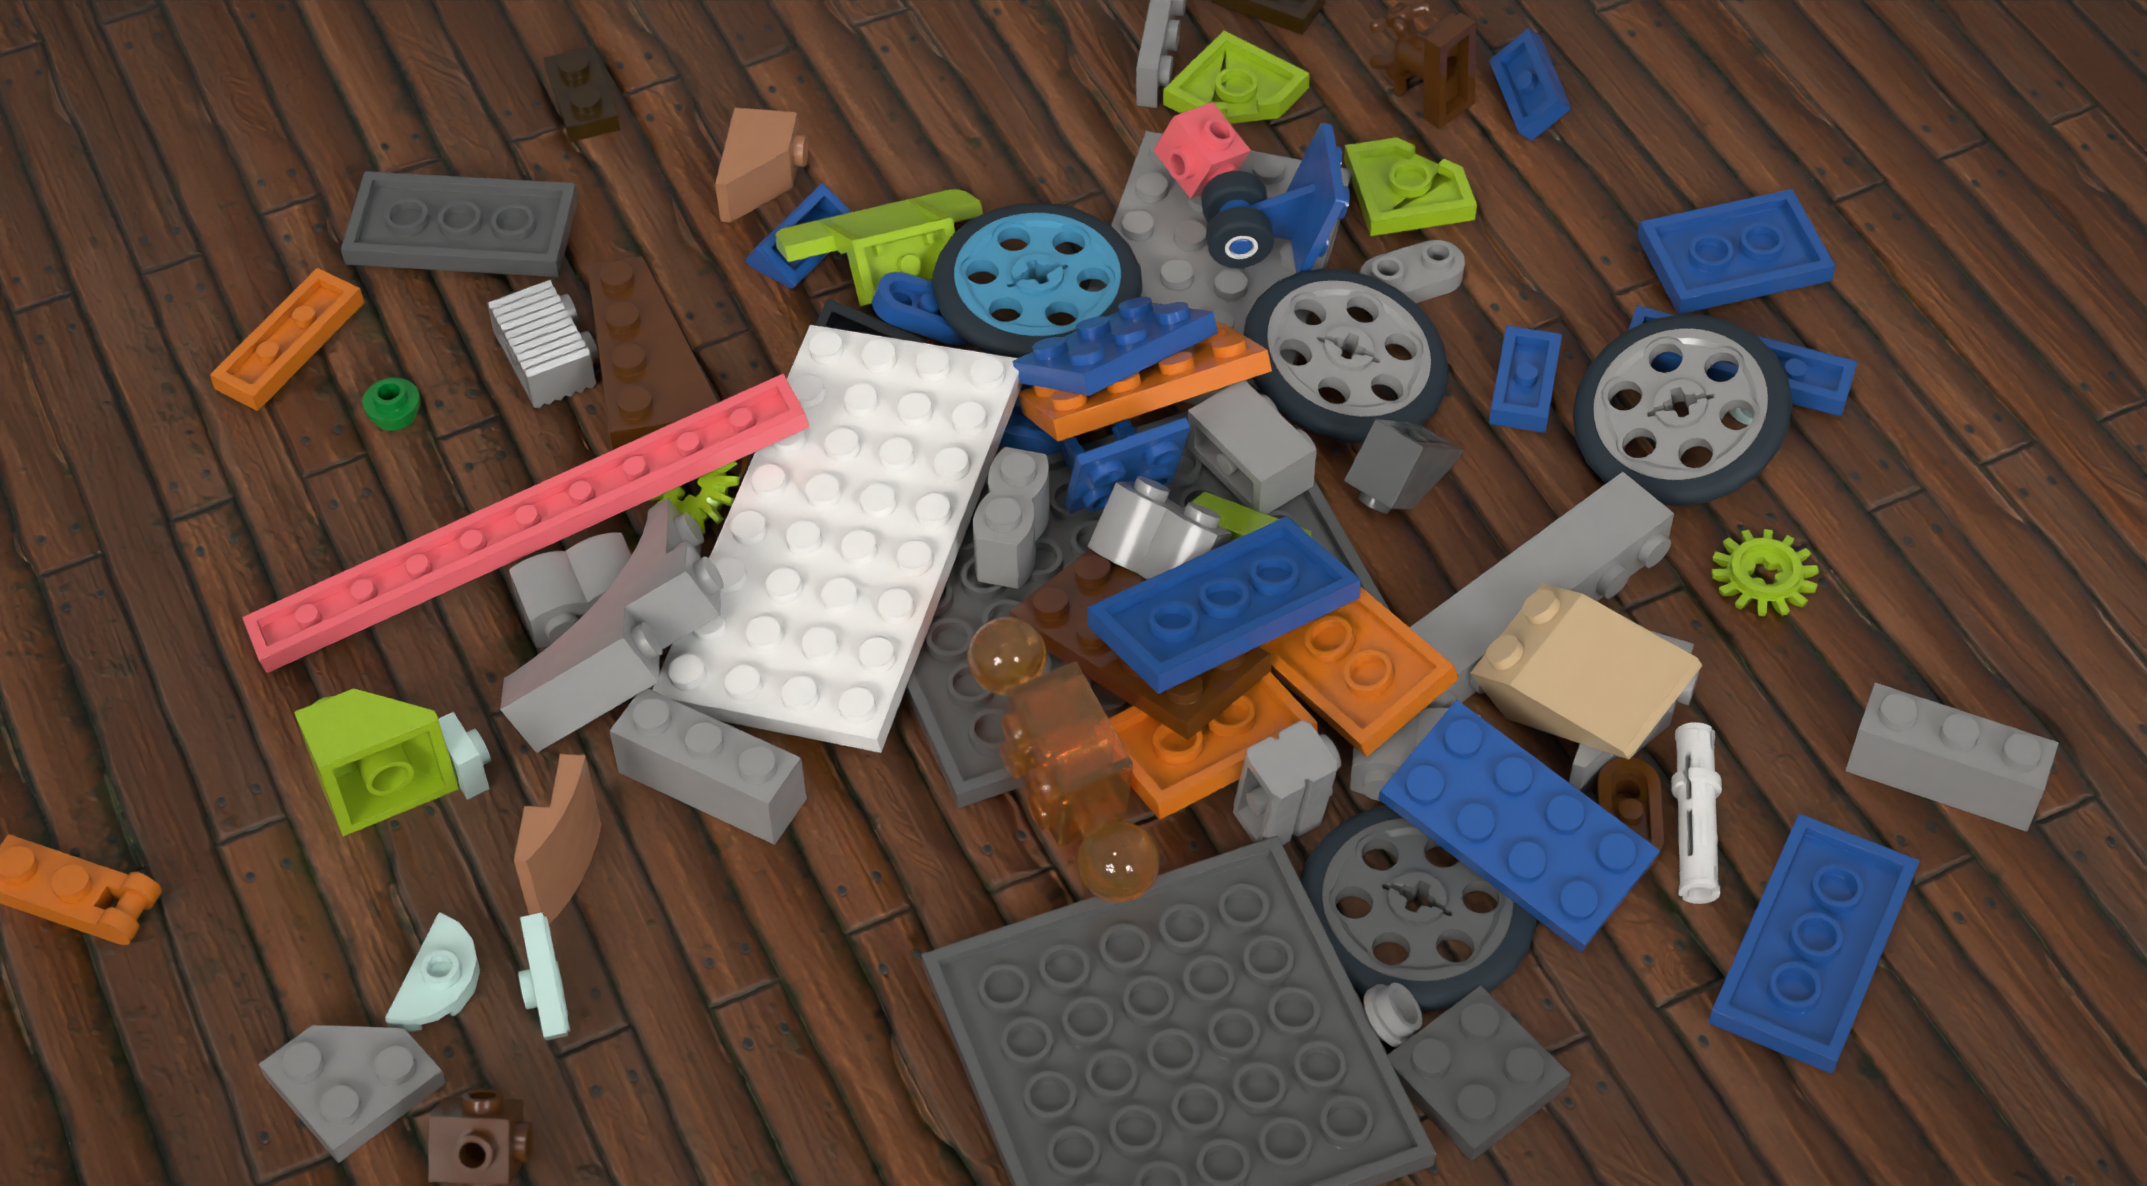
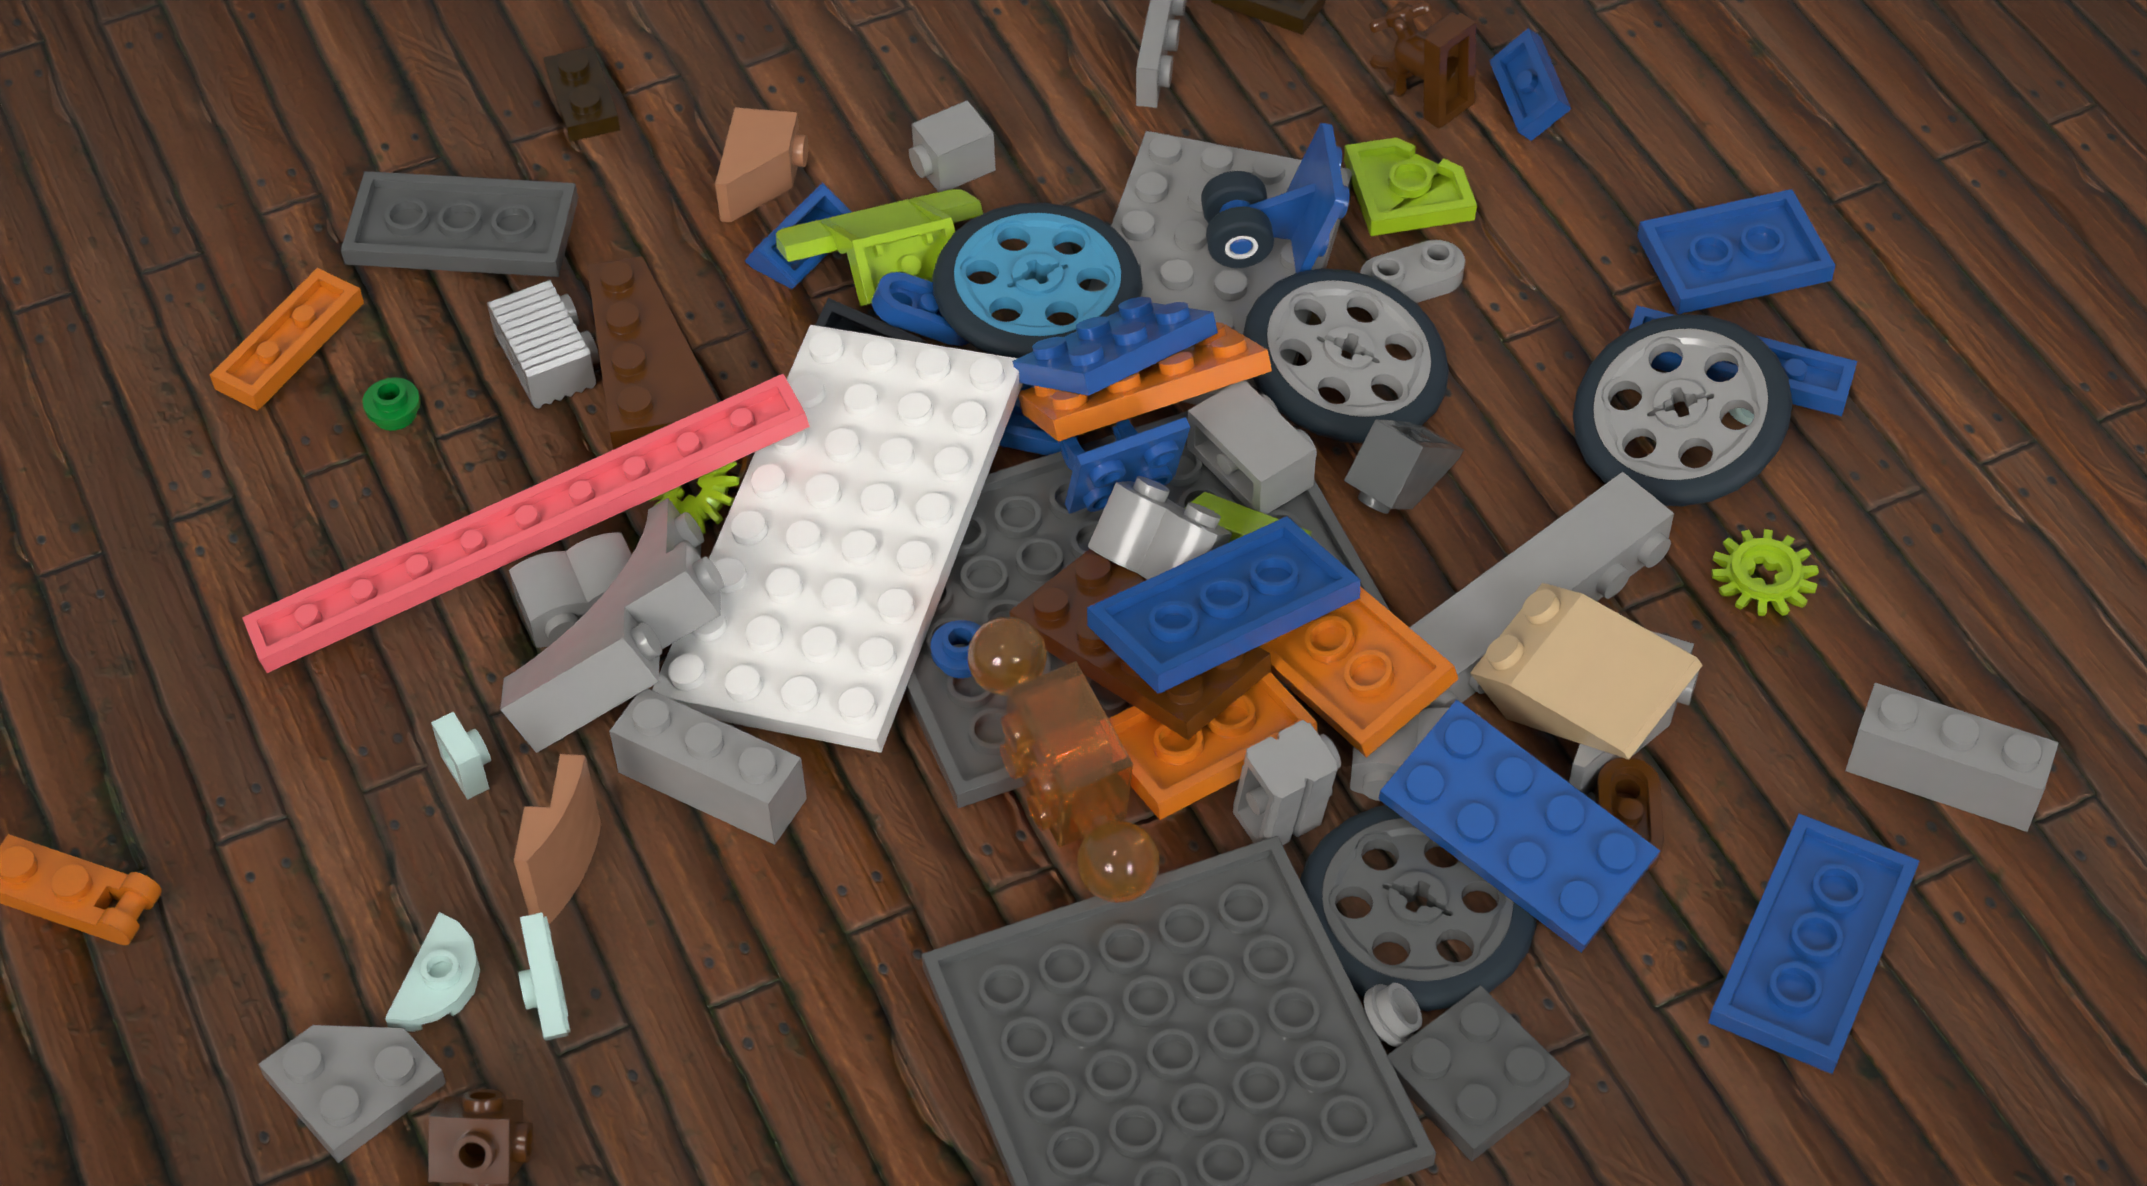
lime slope [294,688,459,837] -> none
light grey brick [973,447,1050,589] -> none
coral brick [1153,102,1251,199] -> none
lime plate [1163,31,1310,124] -> none
blue plate [1489,325,1562,433] -> none
white pin [1671,722,1722,904] -> none
none -> light grey brick [909,100,995,192]
none -> blue plate [930,620,991,678]

